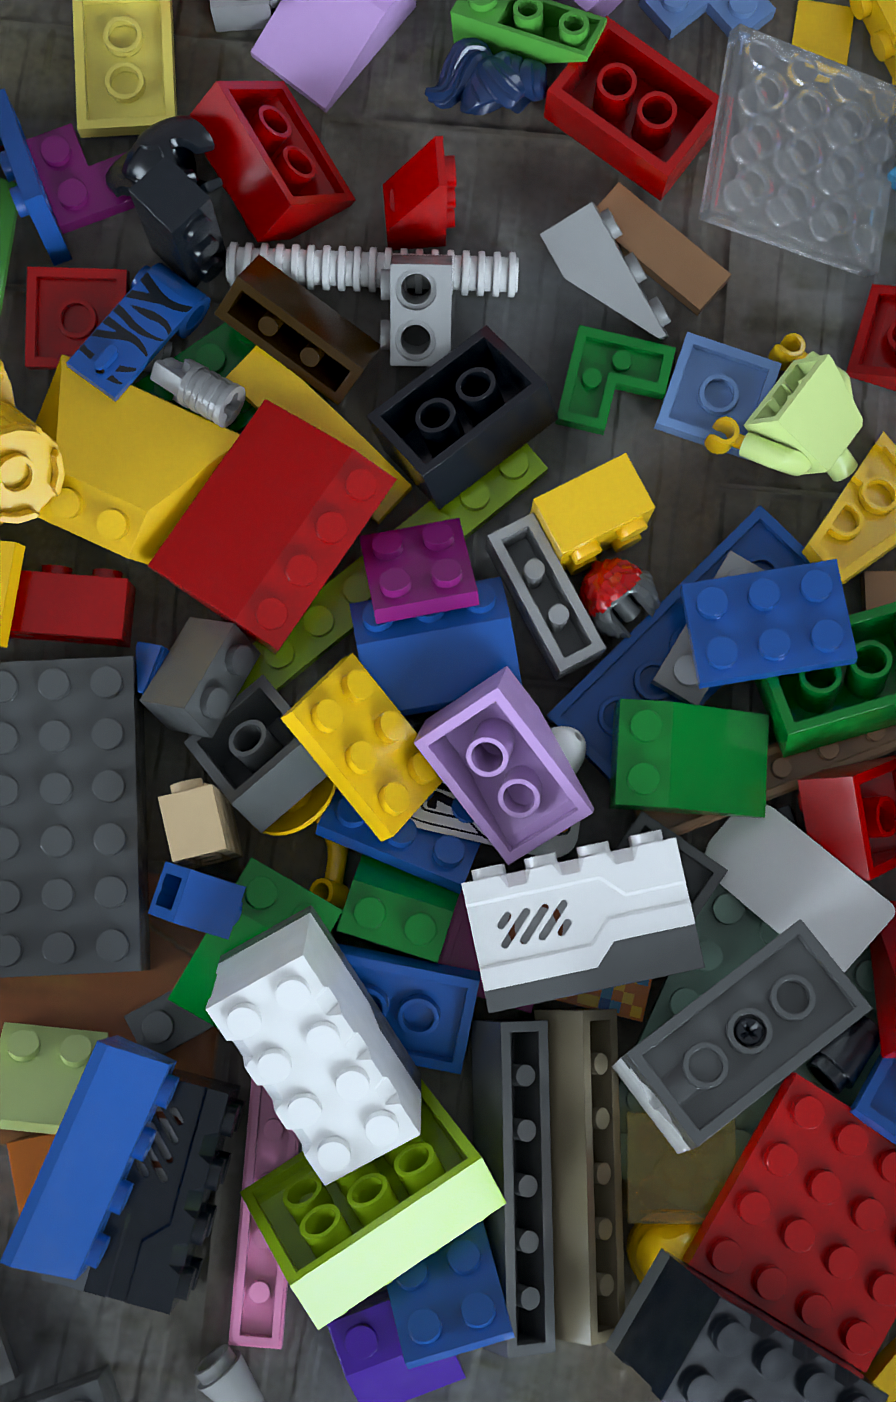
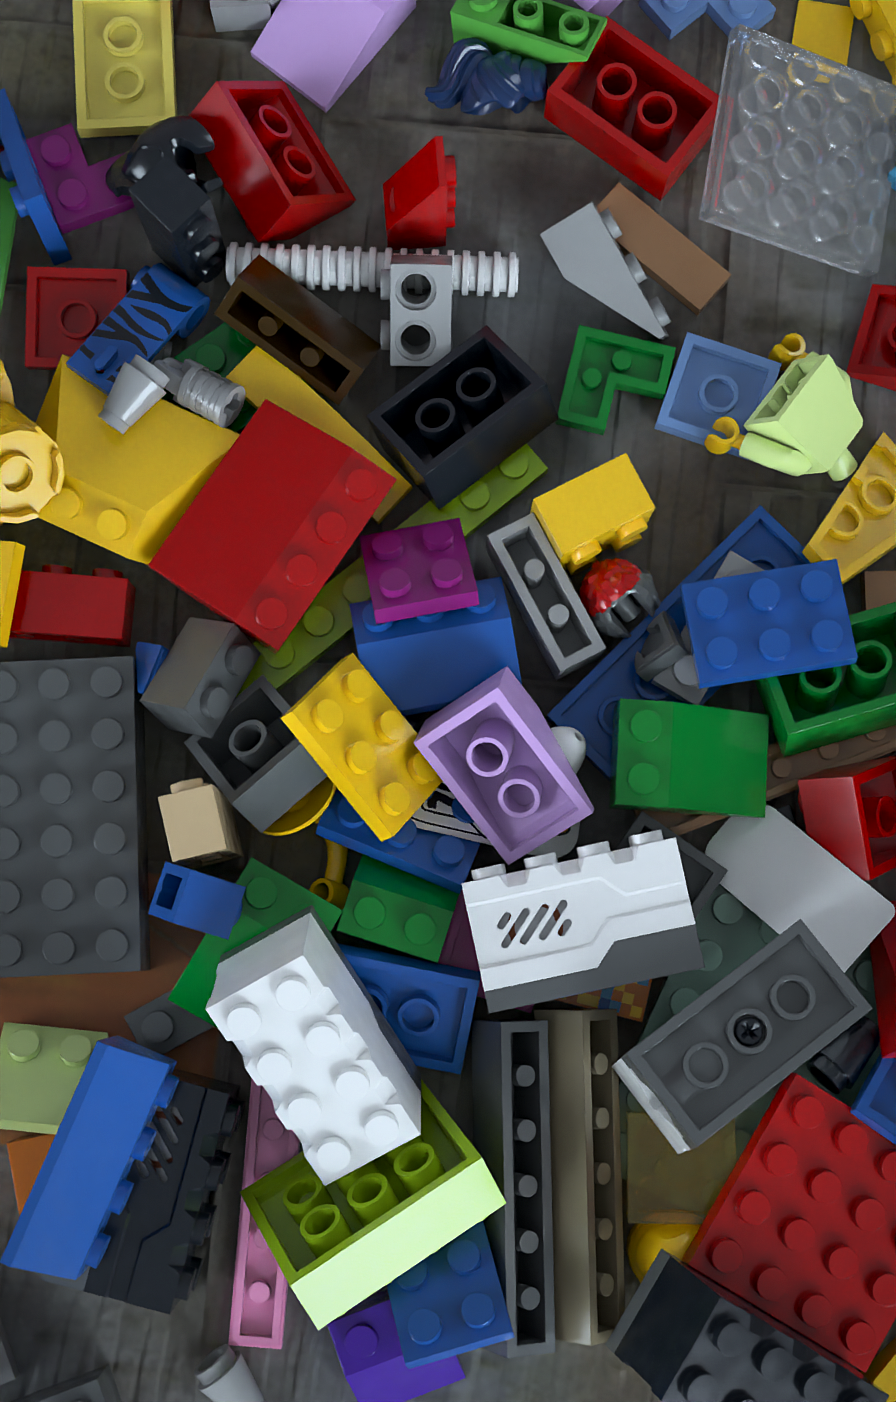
none -> light grey cone [98,354,170,435]
none -> dark grey tile [635,611,688,682]

